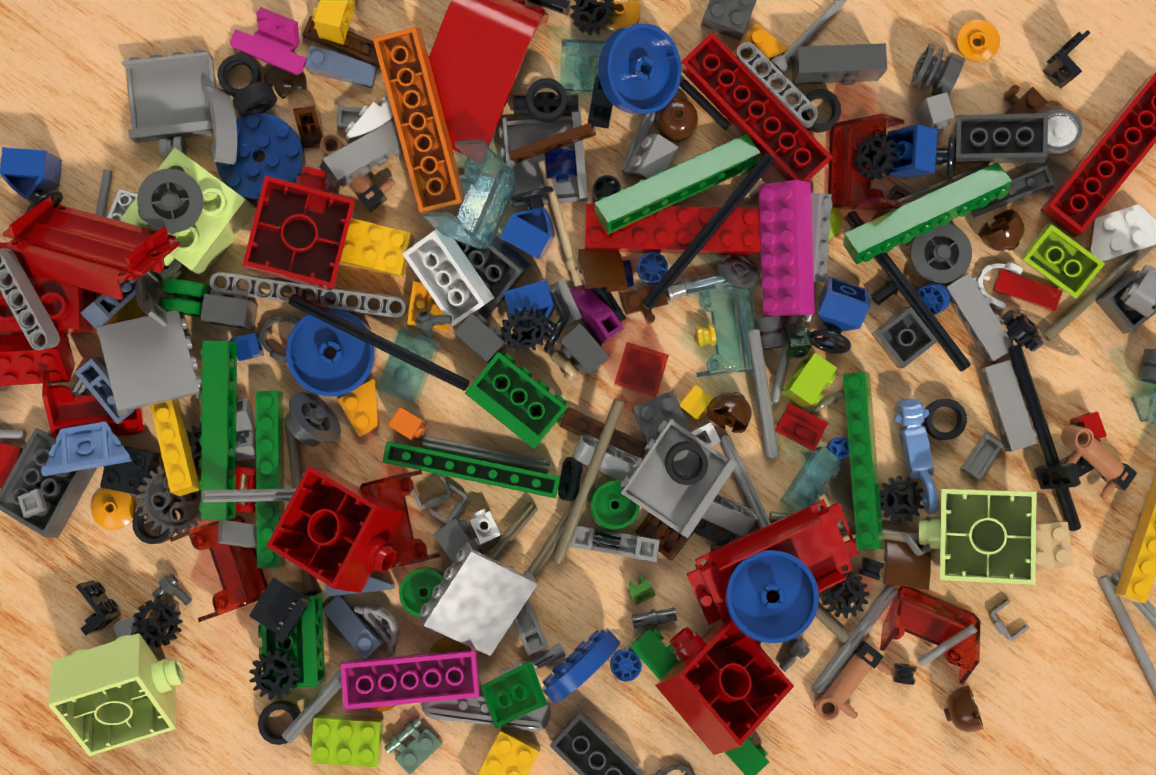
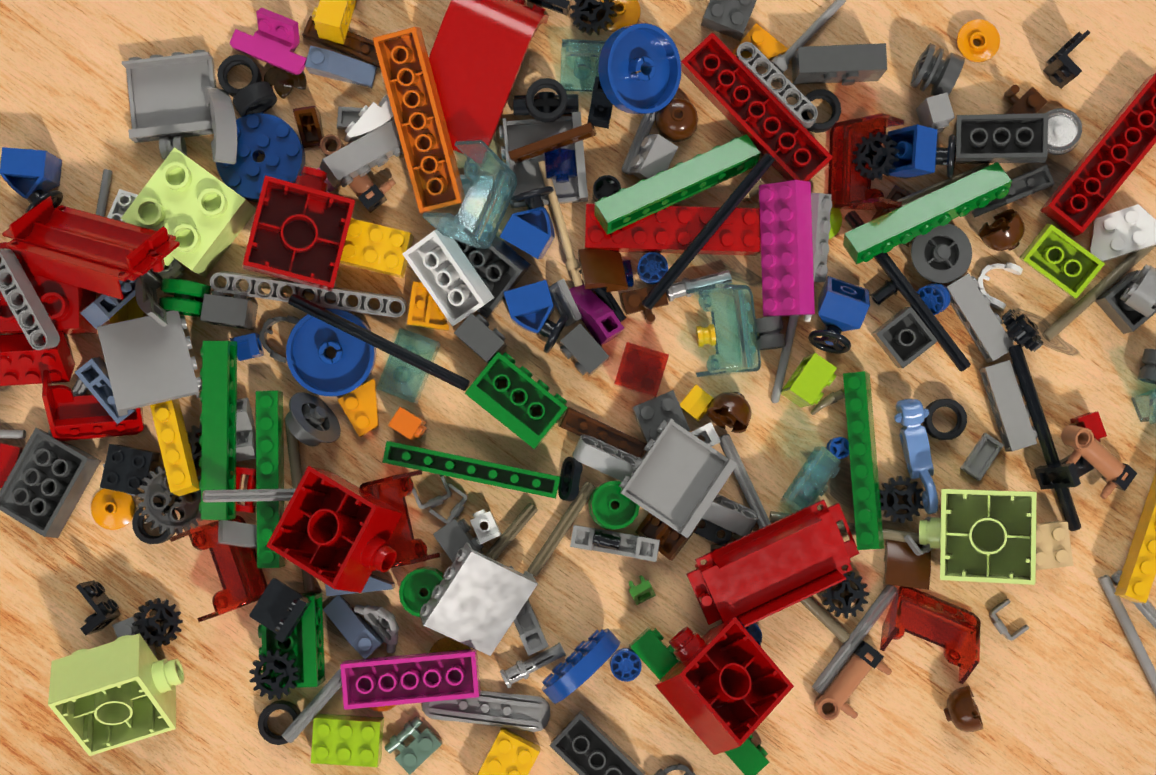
light grey tile [18,489,47,518] -> none
medium blue wing [41,422,132,476] -> none
dark grey wheel [137,169,204,233] -> none
dark grey piece [152,574,192,606] -> none
dark grey piece [415,310,452,338] -> none
light grey axle [422,436,550,472] -> none
green plate [481,662,547,728] -> none
black gear [501,306,550,352] -> none
tan arm [551,351,578,382] -> none
dark tan piece [552,398,625,564] -> none
dark grey pin [632,607,677,629] -> none
black tyre [665,441,708,485] -> none
black bar [679,80,731,130] -> none
dark grey tile [717,254,760,288] -> none
blue piece [725,550,819,643] -> none
light grey axle [747,329,779,458] -> none
red plate [775,403,828,451] -> none
dark grey piece [779,638,811,672] -> none
clear green bracket [783,322,813,358] -> none
black wheel [858,557,884,580] -> none
black wheel [893,663,917,685] -> none
light grey bar [917,624,977,666] -> none
red tile [993,269,1063,312] -> none

